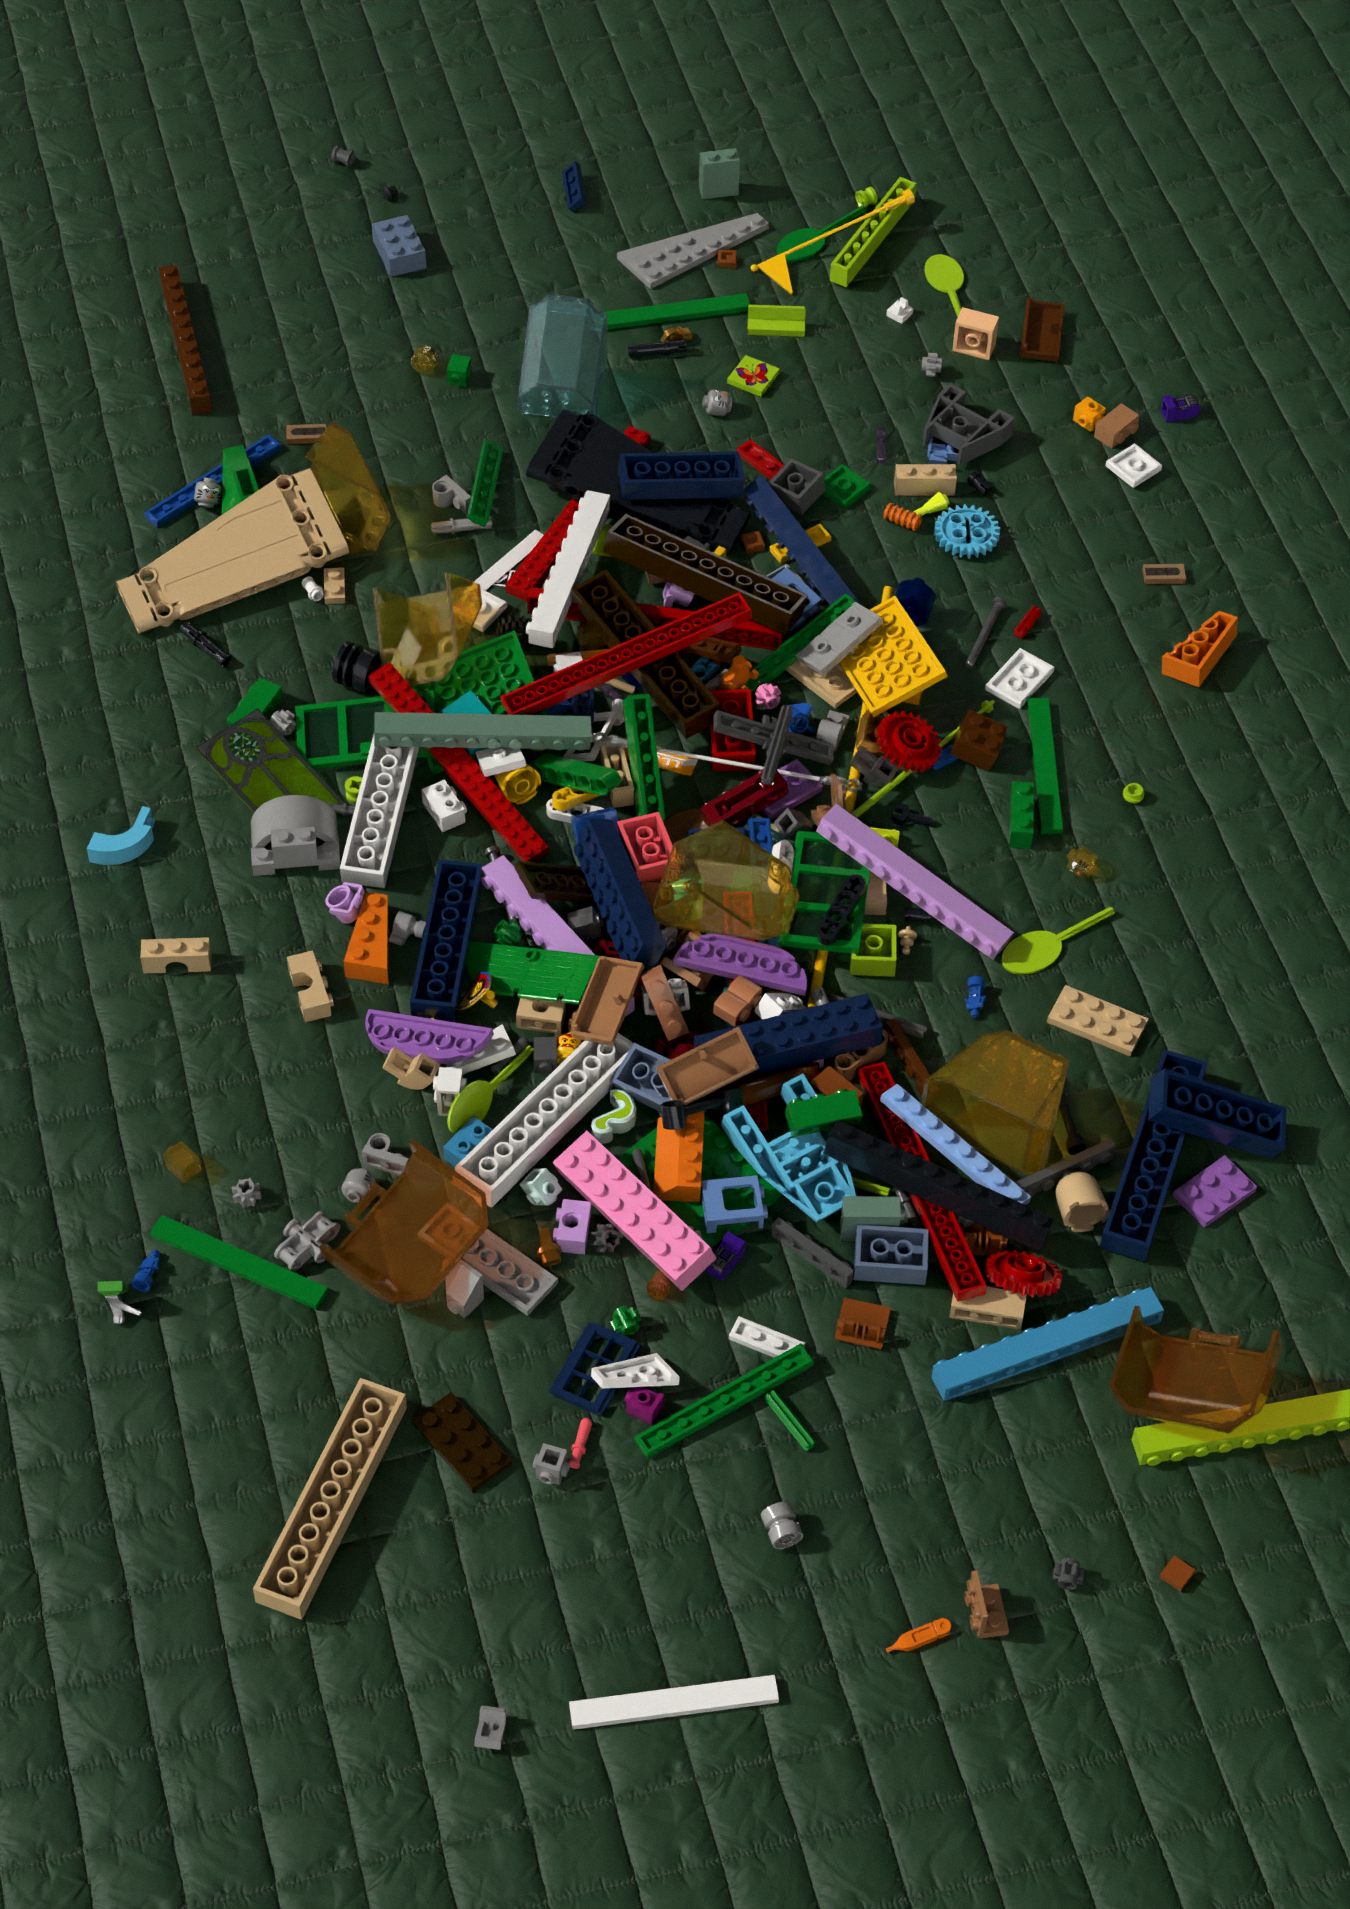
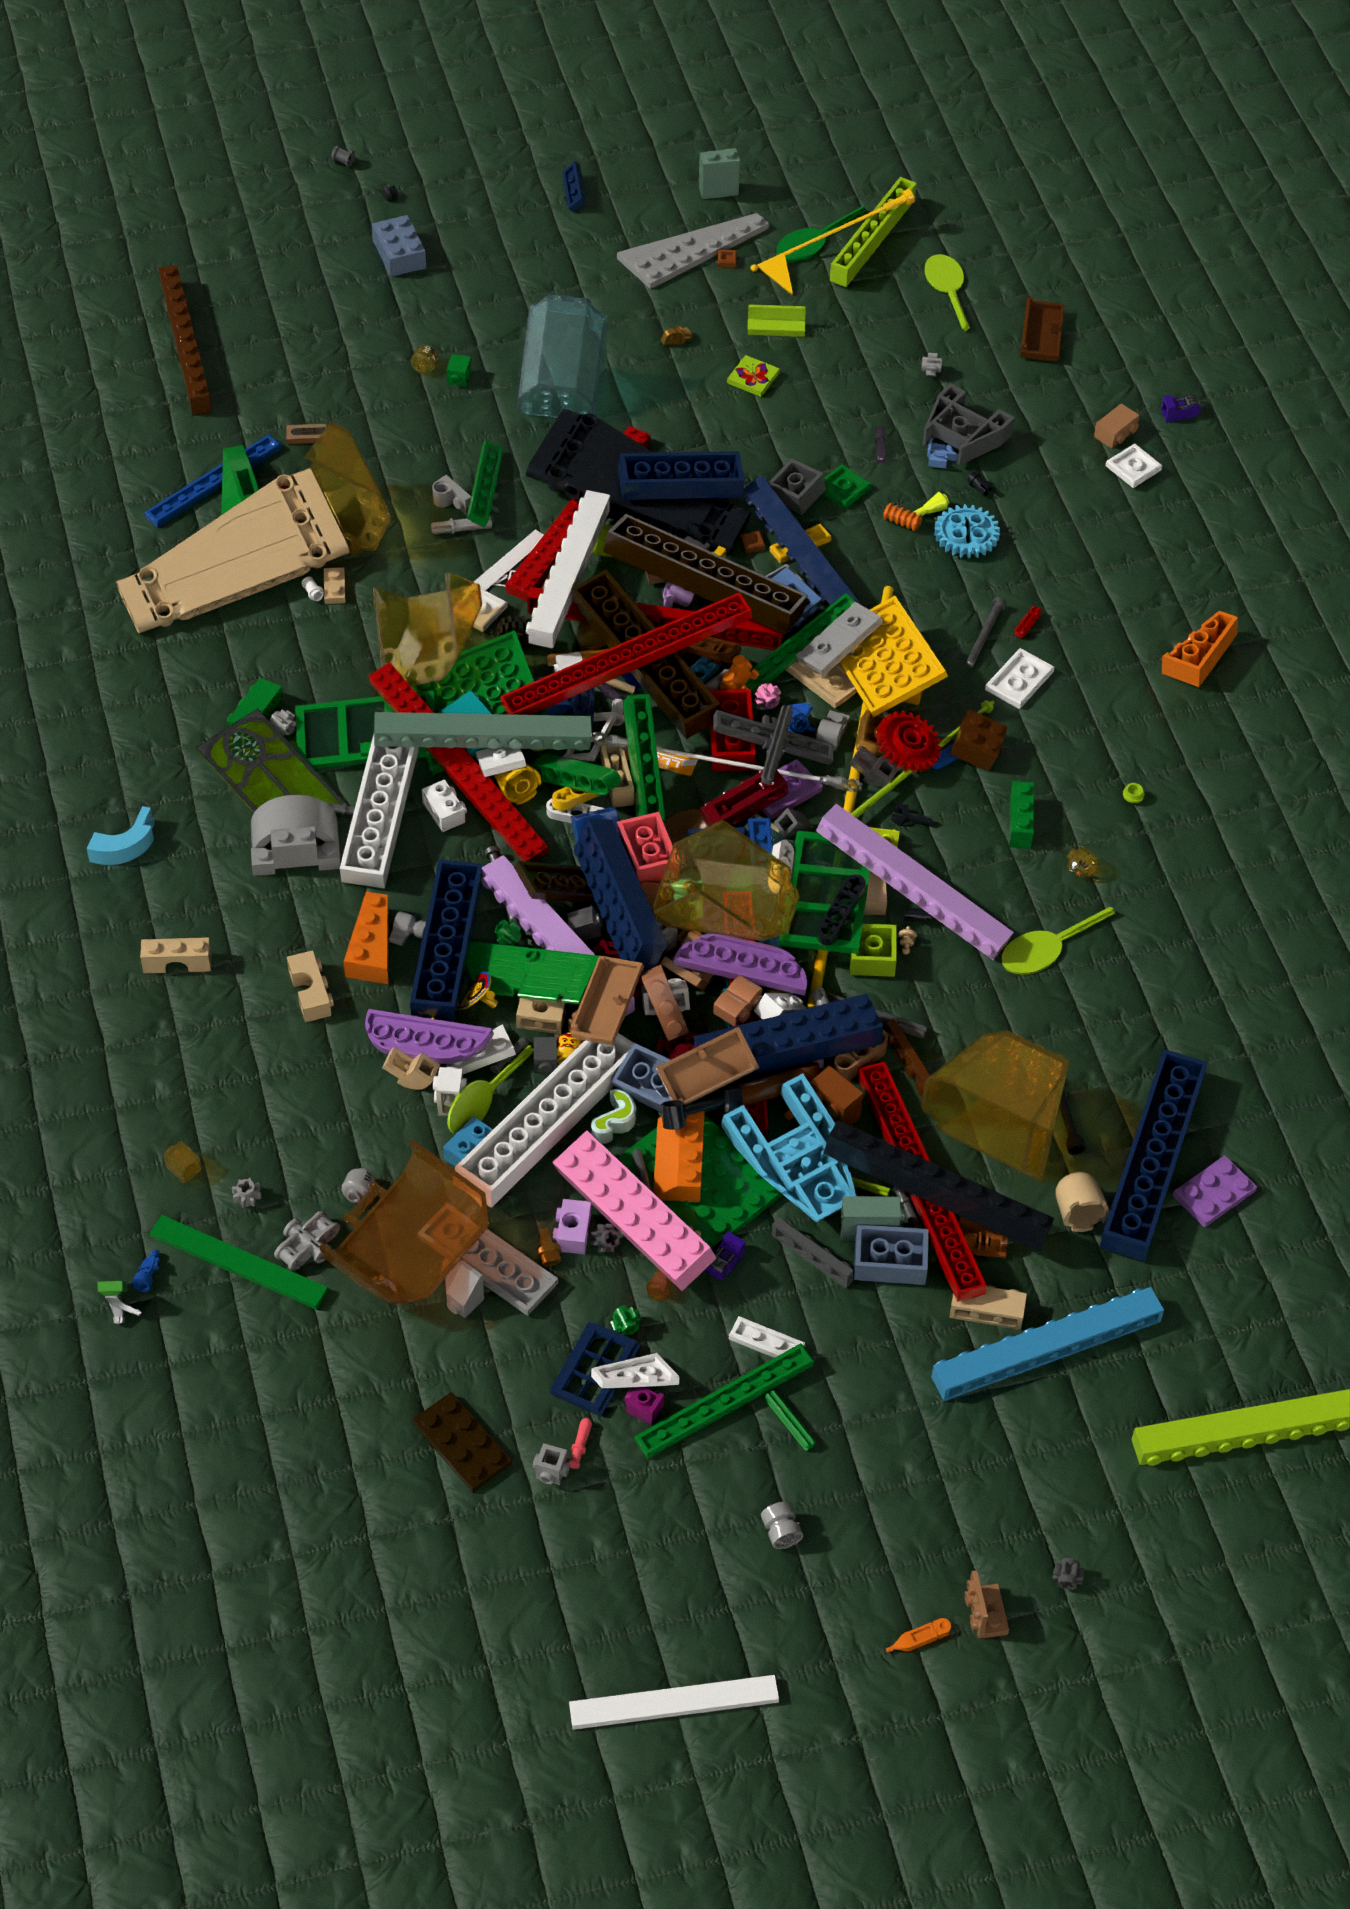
black pin [179,622,231,667] -> none
light grey head [194,478,222,508] -> none
tan brick [253,1378,407,1620] -> none
lavender piece [325,882,365,924] -> none
black wheel [332,641,384,693] -> none
lime wheel [345,776,362,804] -> none
light grey plate [362,1133,410,1178] -> none
light grey bracket [474,1706,507,1750] -> none
light aqua brick [519,1168,563,1206] -> none
green tile [598,293,750,331] -> none
black pin [628,339,687,358] -> none
medium blue window [701,1175,768,1233] -> none
light grey head [702,389,732,417] -> none
red plate [736,439,785,480] -> none
green brick [785,1089,863,1138] -> none
medium nougat bracket [811,774,847,827] -> none
dark orange hinge [834,1298,891,1350] -> none
lime wheel [855,187,878,208] -> none
light blue plate [880,1084,1031,1205] -> none
white tile [886,297,913,324] -> none
tan brick [894,464,957,496] -> none
clear blue brick [894,578,937,626] -> none
light nougat brick [952,307,999,360] -> none
dark grey plate [954,1138,1116,1228] -> none
blue piece [965,976,987,1019] -> none
red gear [985,1250,1063,1297] -> none
green tile [1027,698,1063,834] -> none
tan plate [1047,985,1148,1057] -> none
light orange brick [1073,396,1106,432] -> none
clear orange windscreen [1109,1306,1282,1434] -> none
tile [1142,564,1186,584] -> none
dark blue brick [1148,1068,1287,1159] -> none
dark orange tile [1159,1556,1195,1592] -> none

